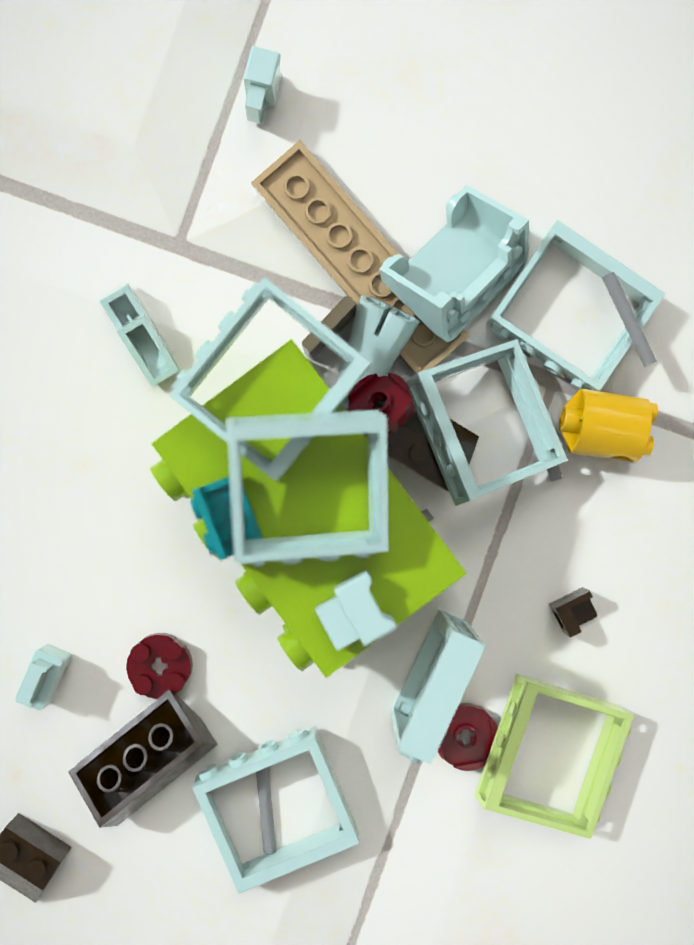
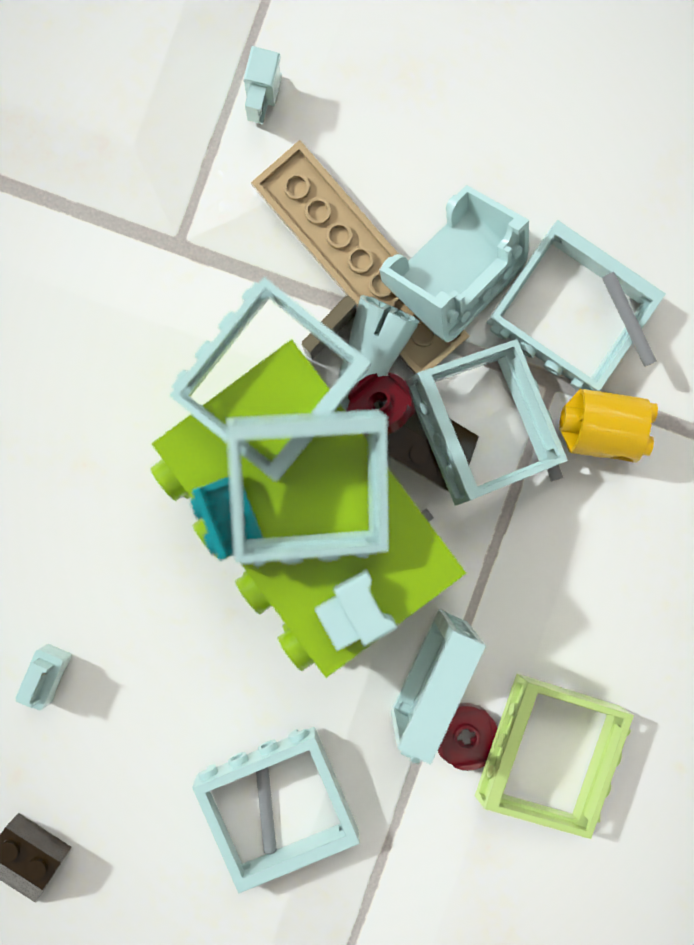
dark brown slope [68,690,218,828] -> none
light aqua slope [99,282,180,387] -> none
dark red plate [126,633,193,699] -> none
dark brown panel [549,587,597,638] -> none

